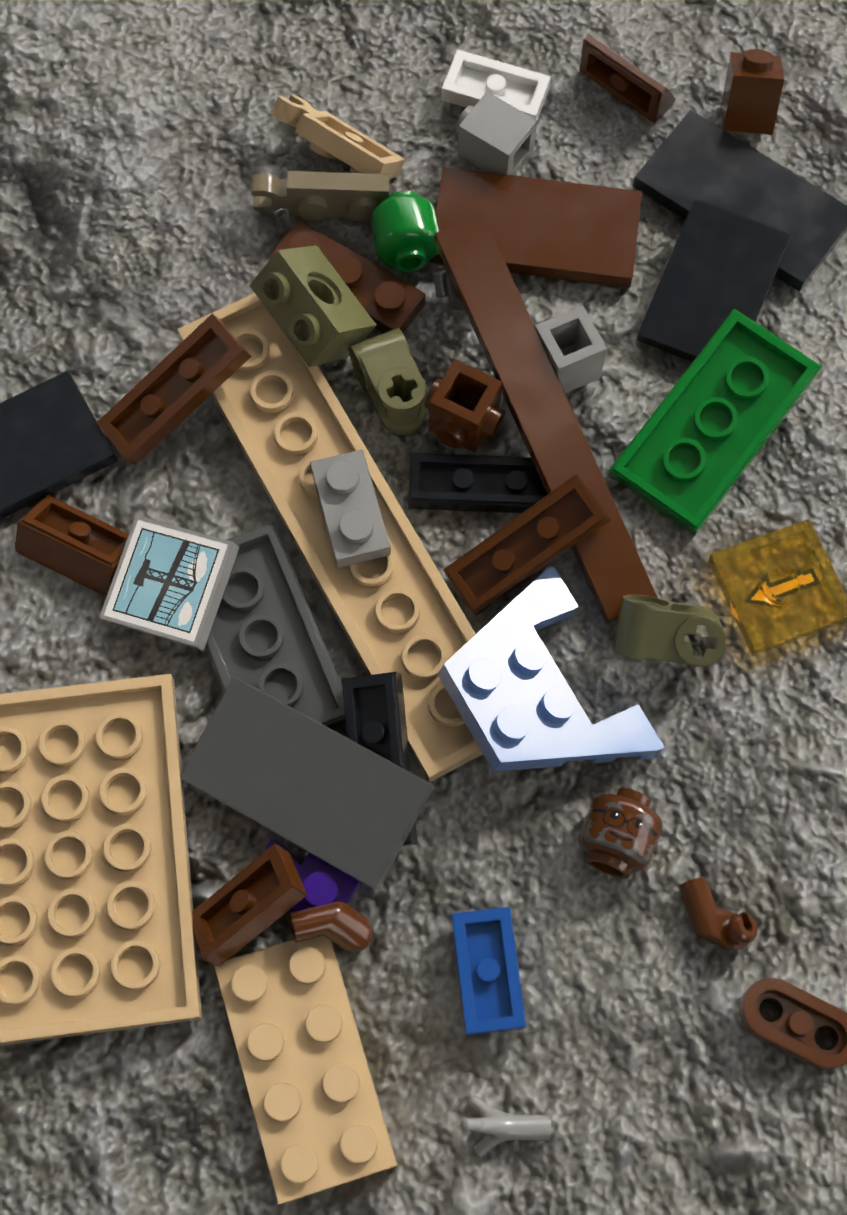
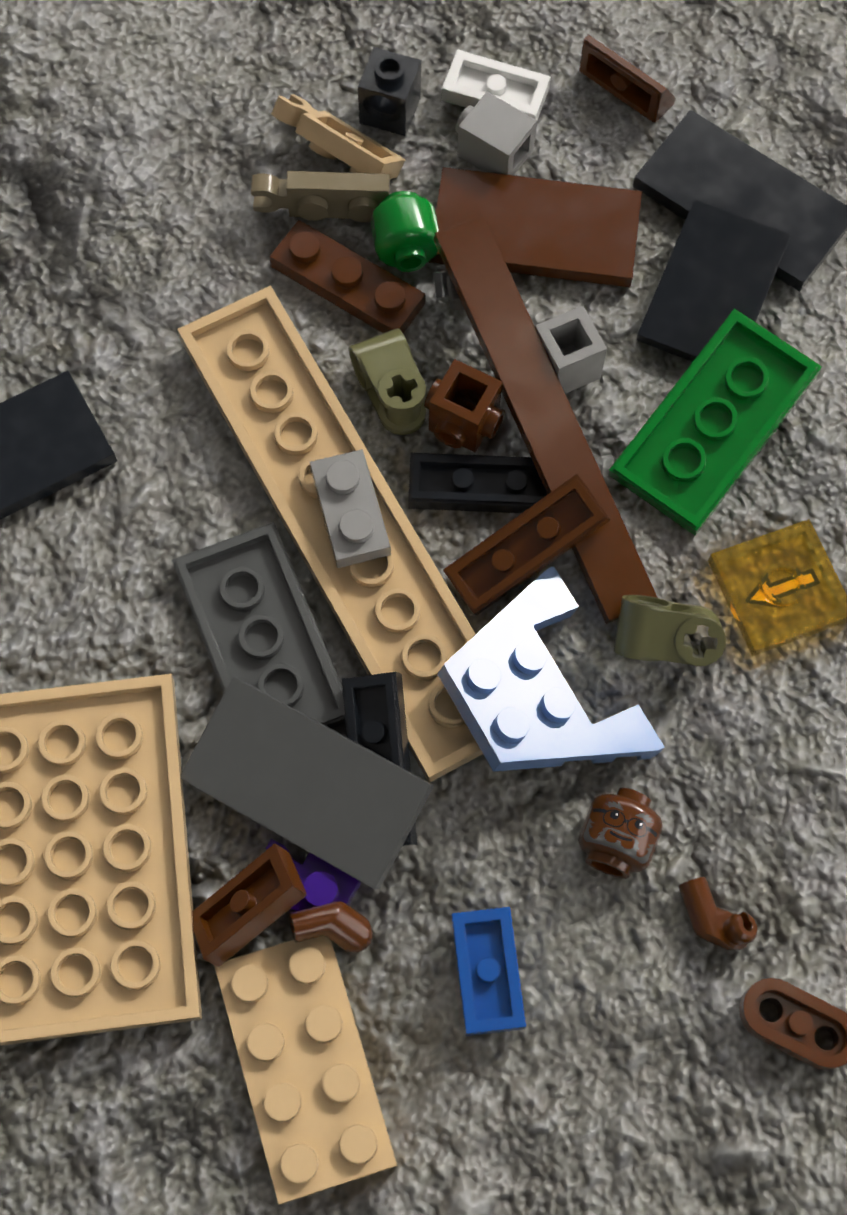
reddish brown slope [15,495,129,596] -> none
reddish brown plate [96,313,252,465] -> none
tile [99,515,240,651] -> none
olive brick [249,245,376,367] -> none
light grey bar [460,1096,551,1156] -> none
reddish brown brick [721,49,784,135] -> none
none -> black brick [358,47,421,136]

